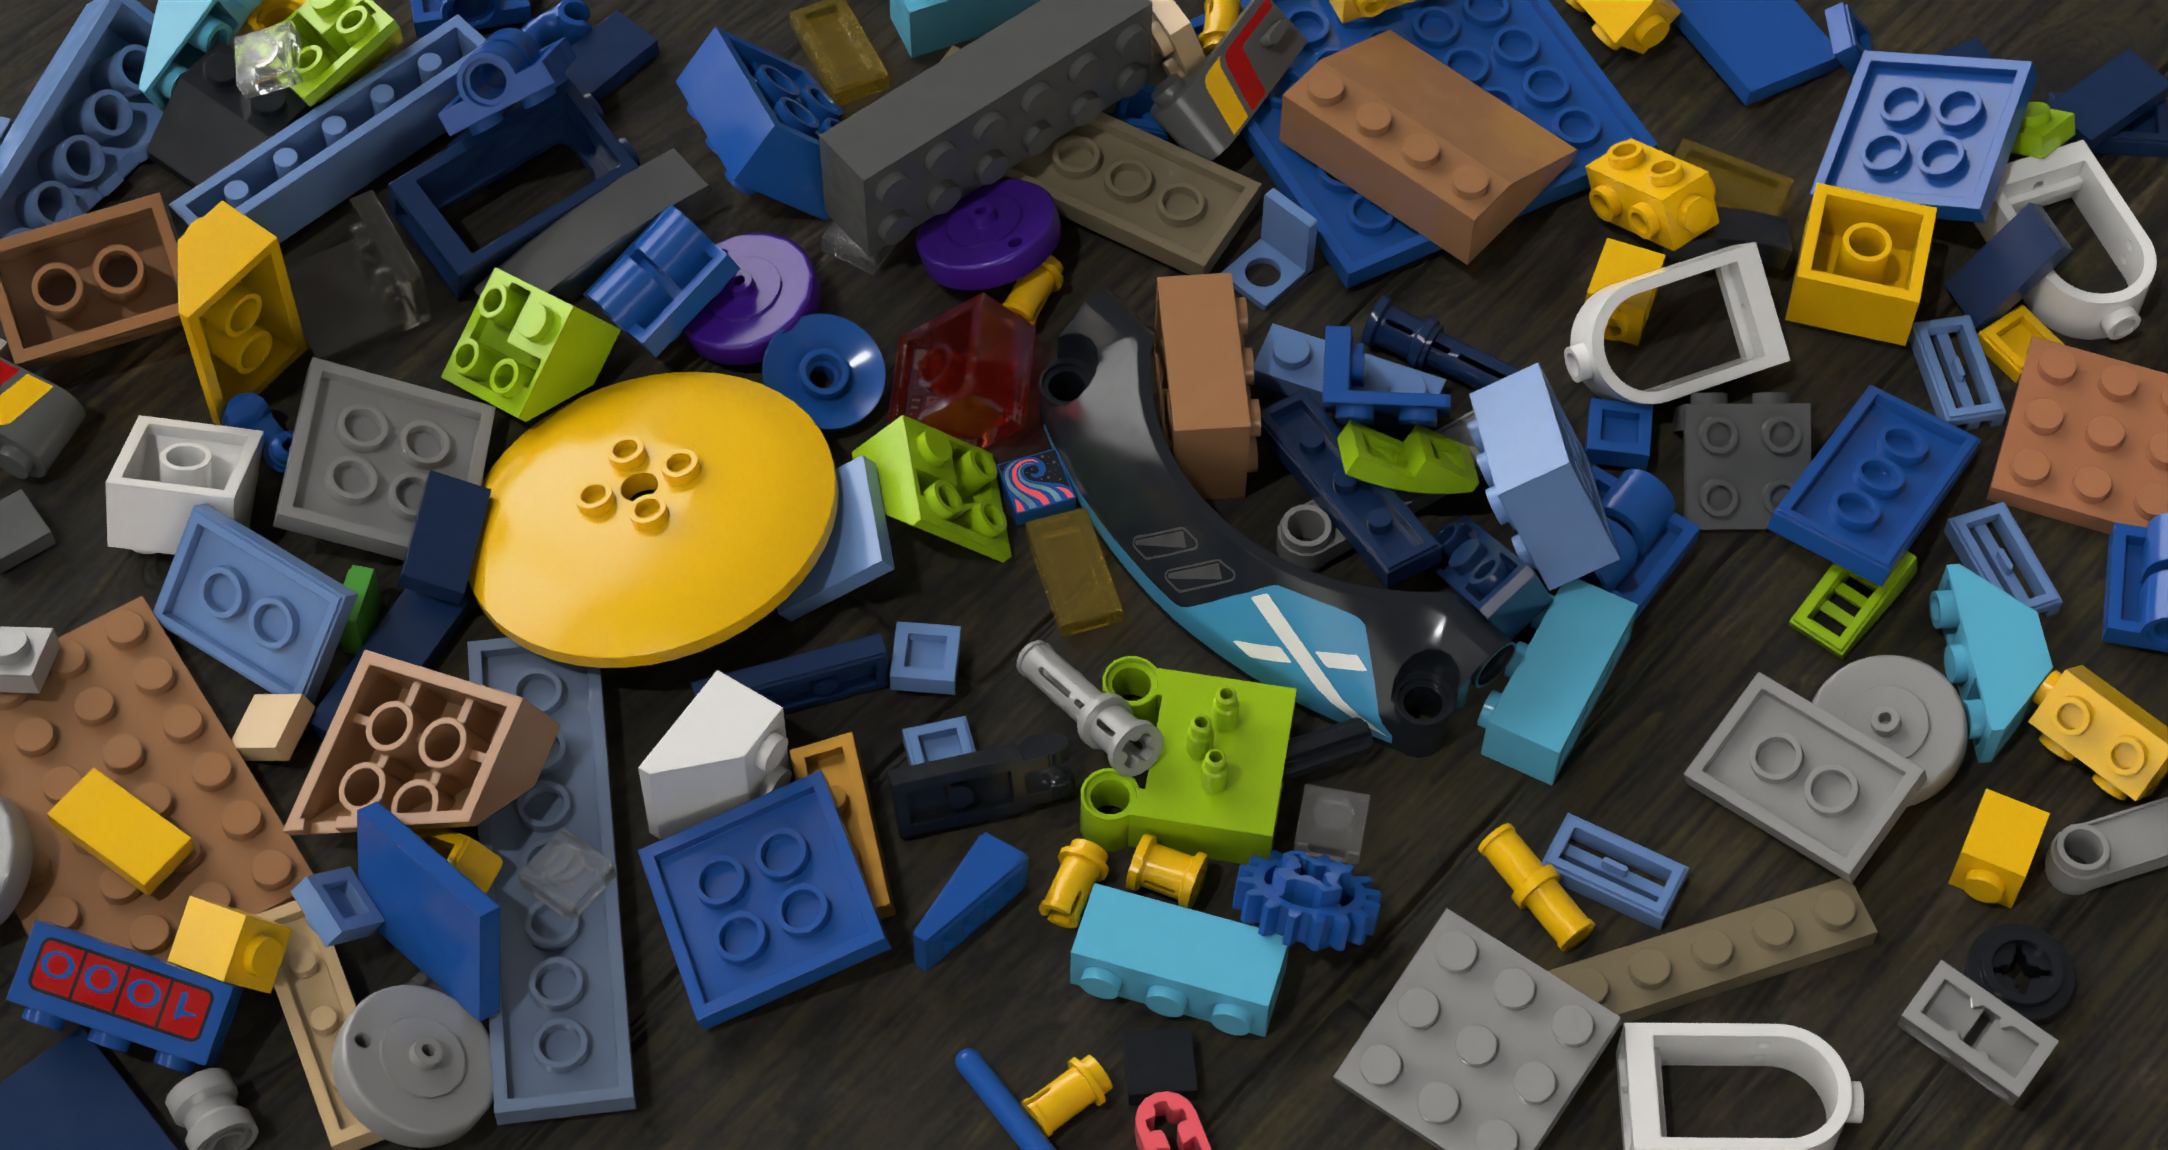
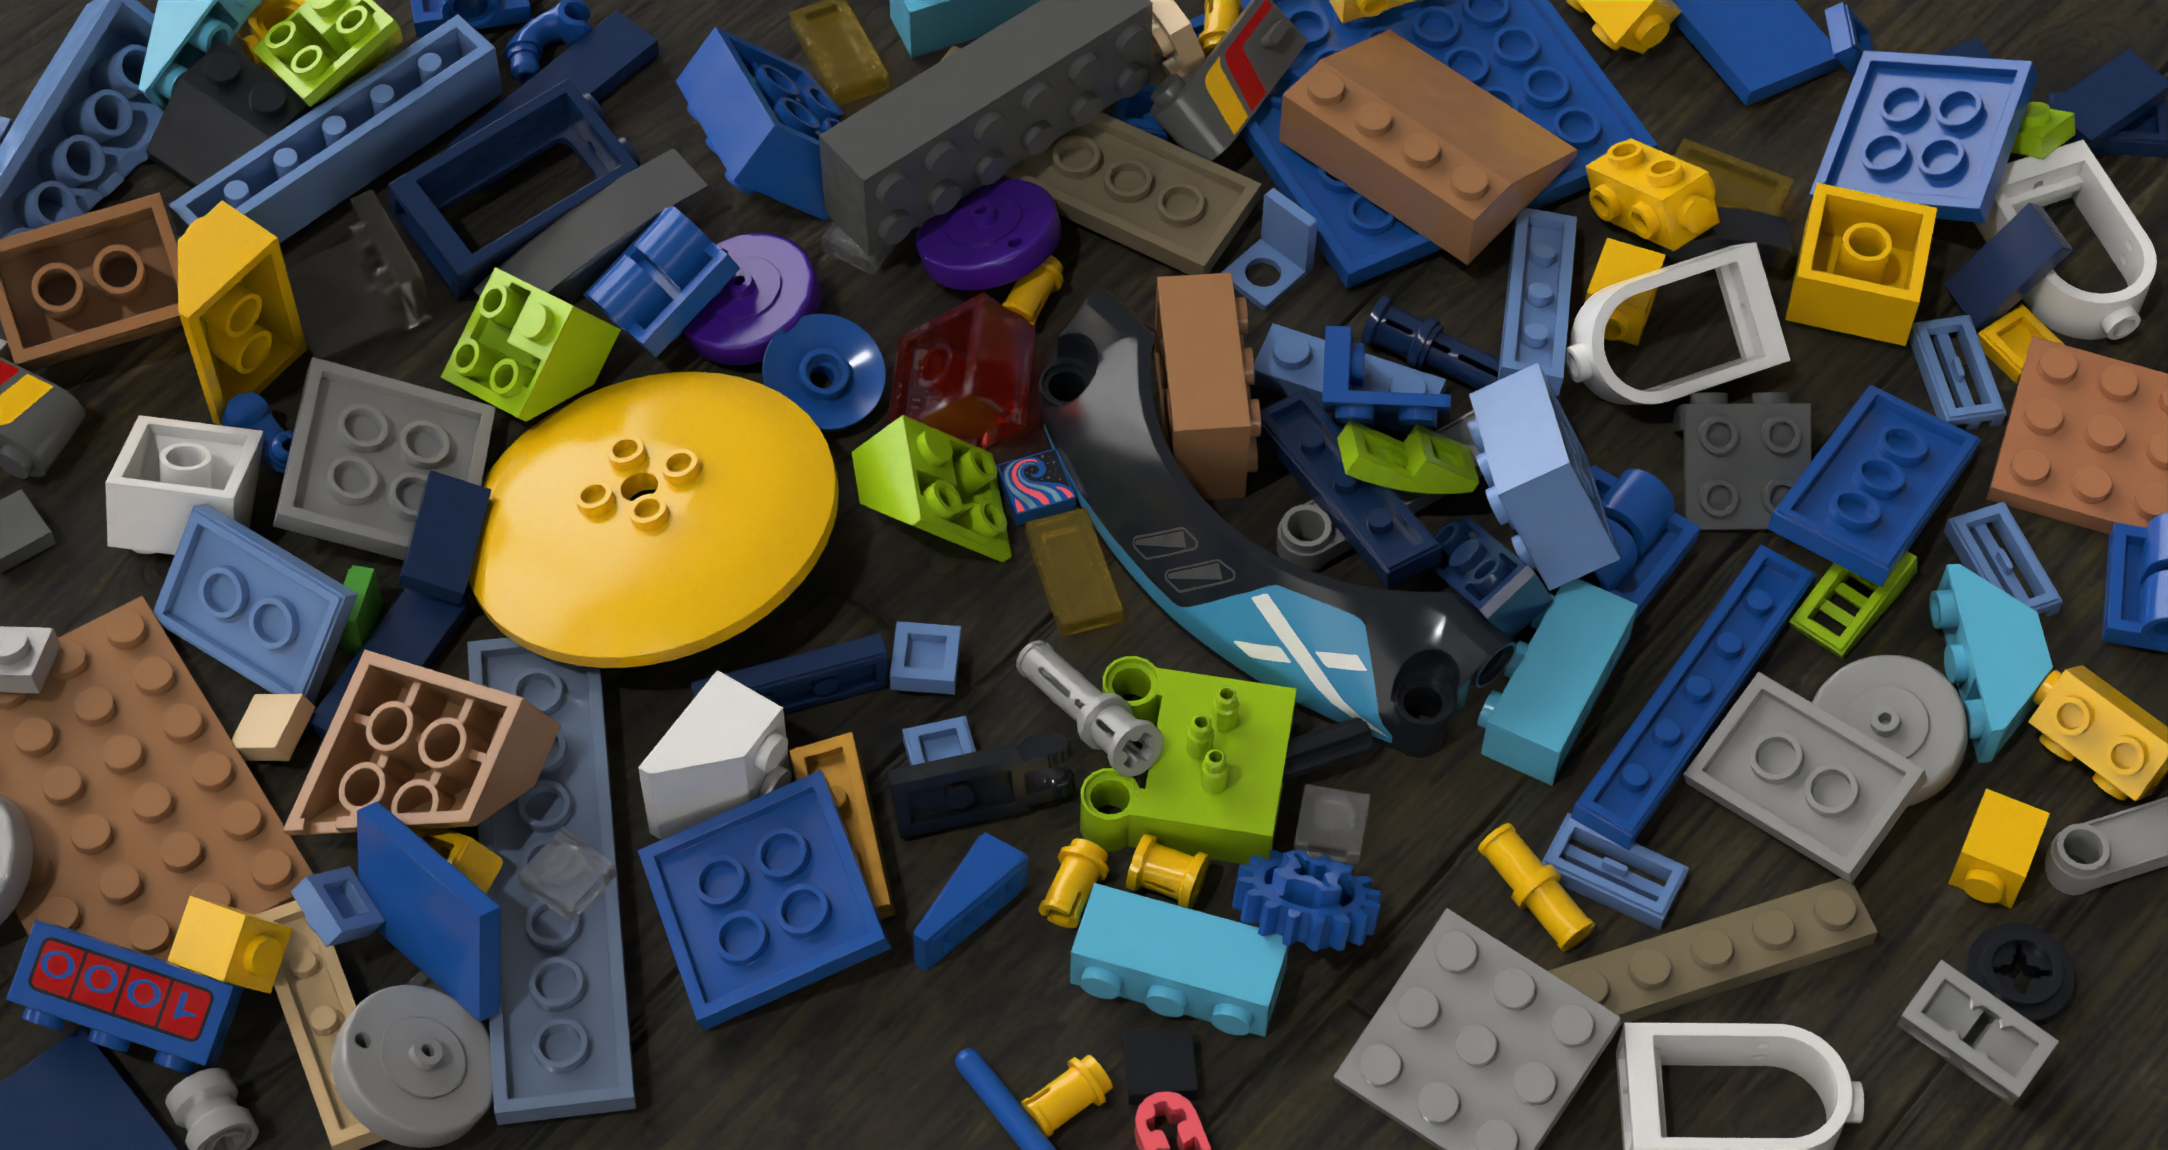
yellow tile [46,767,195,897] -> none
clear plate [234,21,303,99] -> none
blue plate [438,28,577,136] -> none
medium blue tile [777,455,895,622] -> none
blue plate [1585,398,1653,470] -> none
none -> medium blue plate [1497,208,1577,396]
none -> blue tile [1571,545,1817,850]

